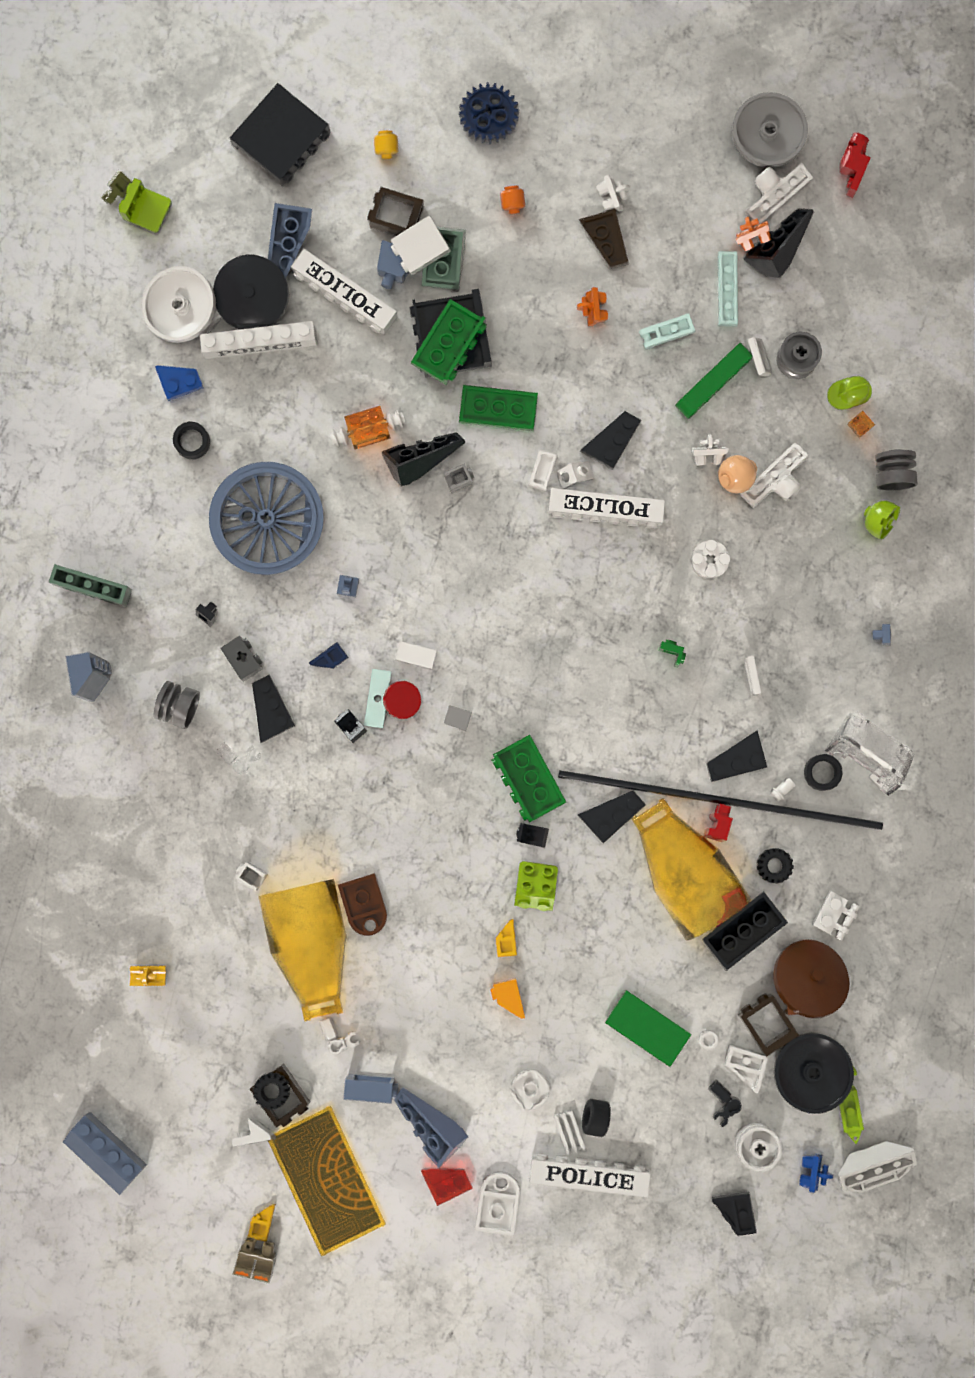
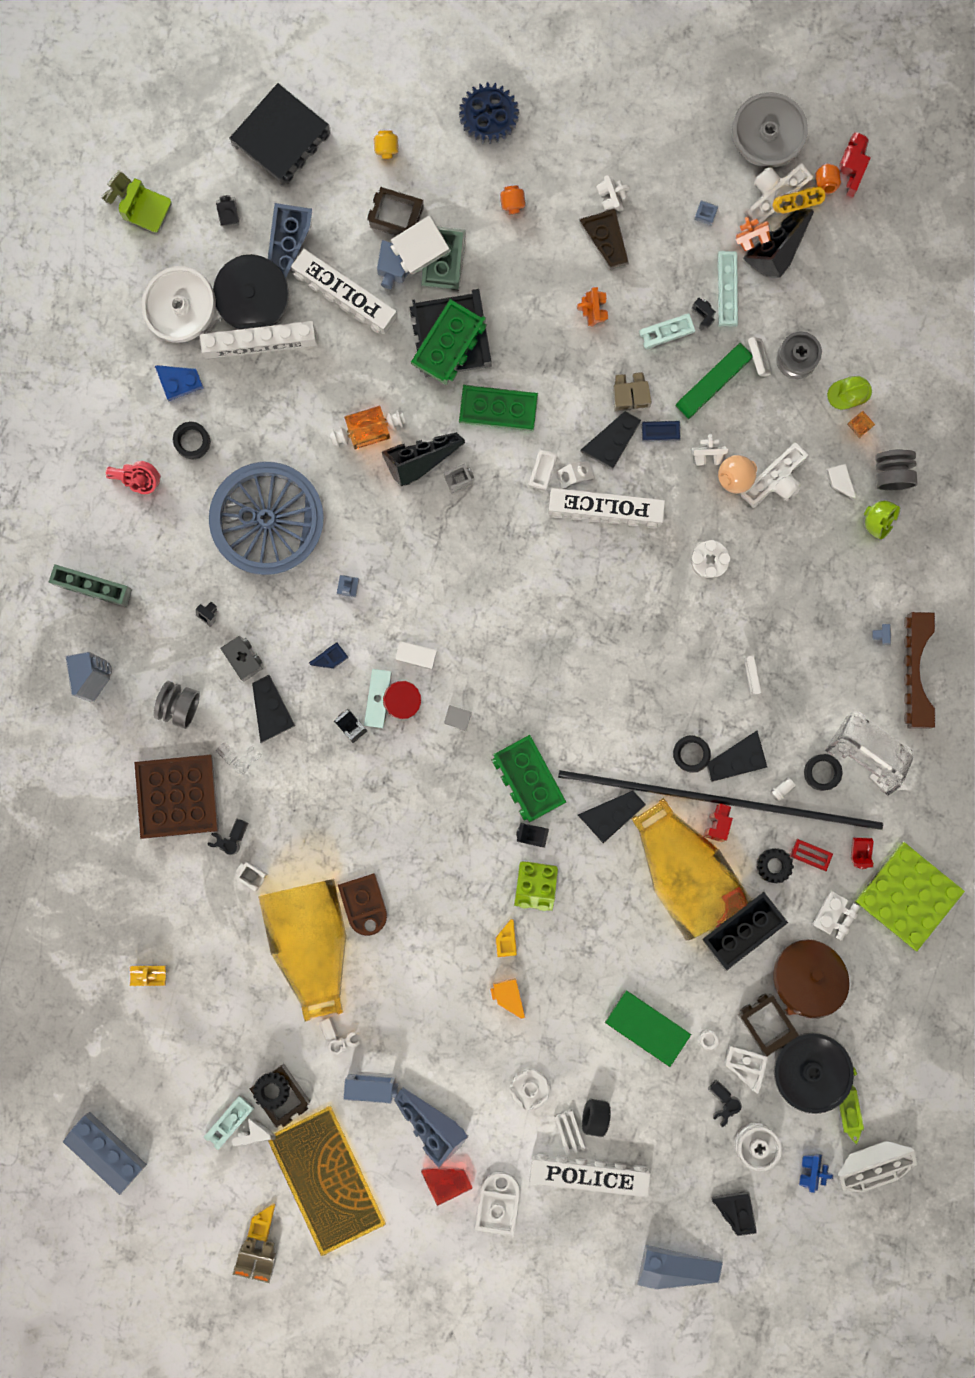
green bracket [658,640,686,668] -> none
none -> coral pin [106,461,161,494]
none -> reddish brown plate [134,754,219,839]
none -> light aqua plate [203,1095,254,1150]
none -> black bar [207,818,249,855]
none -> black bracket [216,195,239,226]
none -> dark tan hips [613,372,652,412]
none -> sand blue wedge [637,1245,723,1289]
none -> dark blue tile [641,421,680,442]
none -> black tyre [673,735,711,773]
none -> black bracket [692,297,716,331]
none -> sand blue tile [694,200,718,226]
none -> yellow beam [773,187,826,213]
none -> red tile [790,839,833,871]
none -> orange head [815,164,841,194]
none -> white tile [826,464,856,499]
none -> red bracket [851,838,874,869]
none -> lime plate [855,842,965,952]
none -> reddish brown arch [904,612,935,729]

